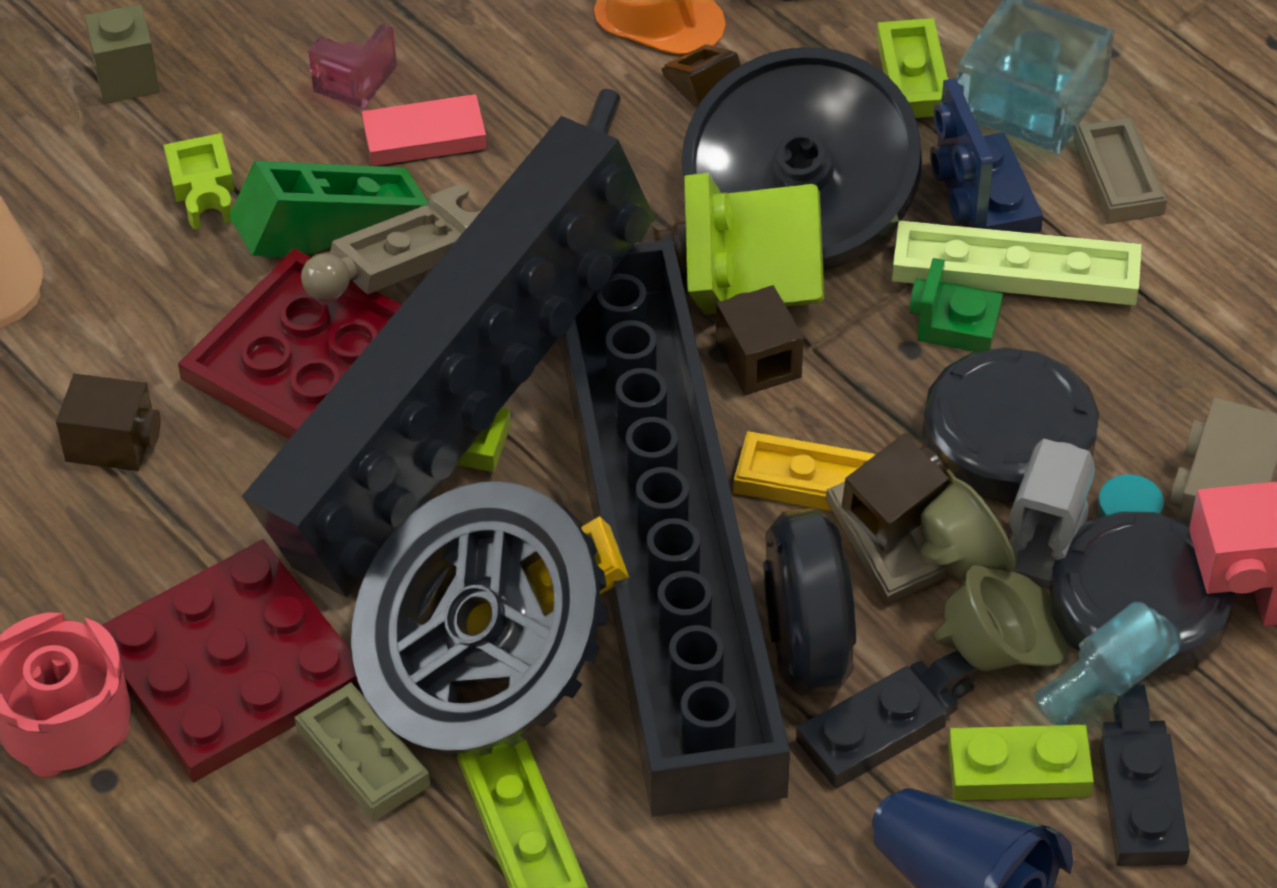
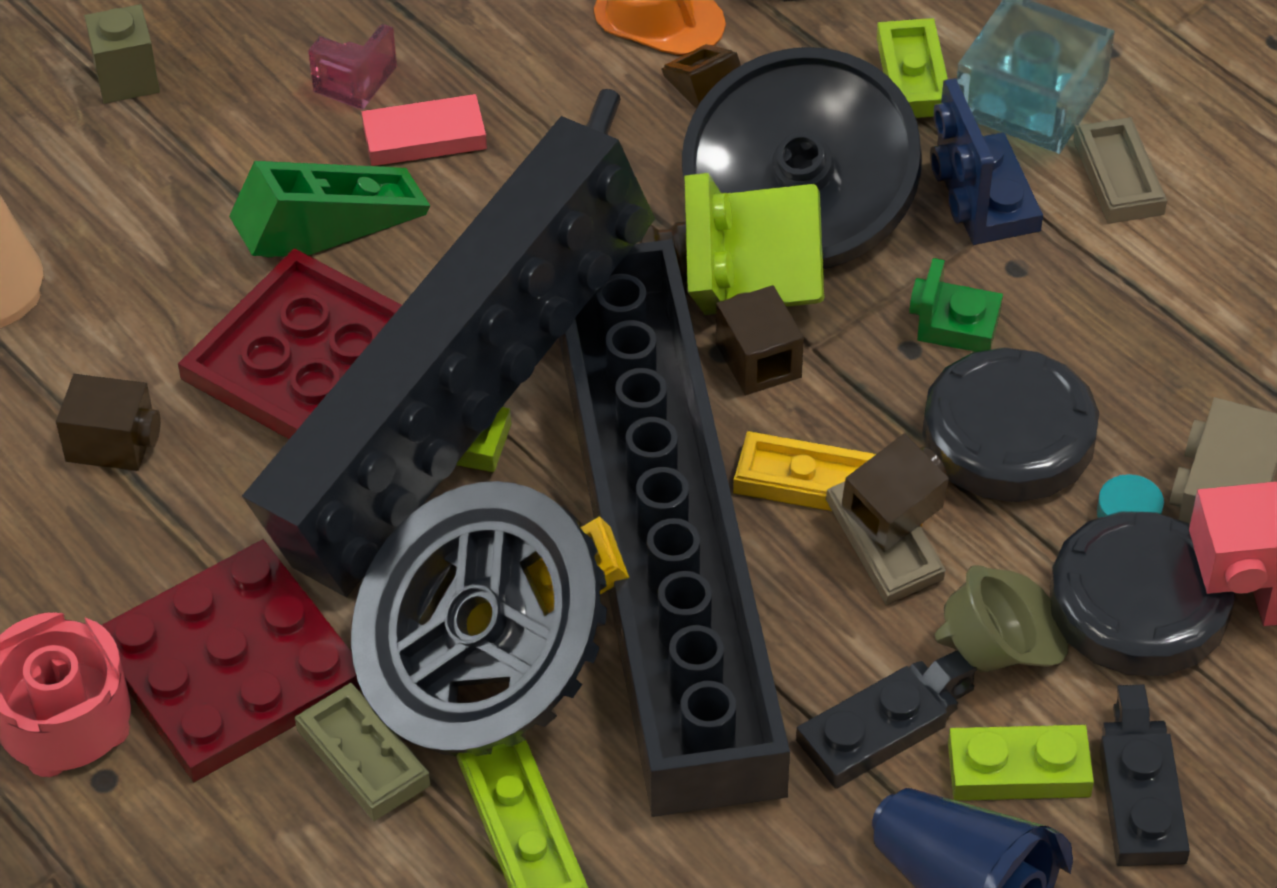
lime plate [163,133,235,229] -> none
dark tan plate [301,185,482,302] -> none
black piece [763,508,856,696] -> none
yellowish green plate [892,221,1142,305] -> none
olive piece [919,469,1017,581] -> none
light grey brick [1009,439,1095,589] -> none
clear light blue arm [1034,602,1182,725] -> none

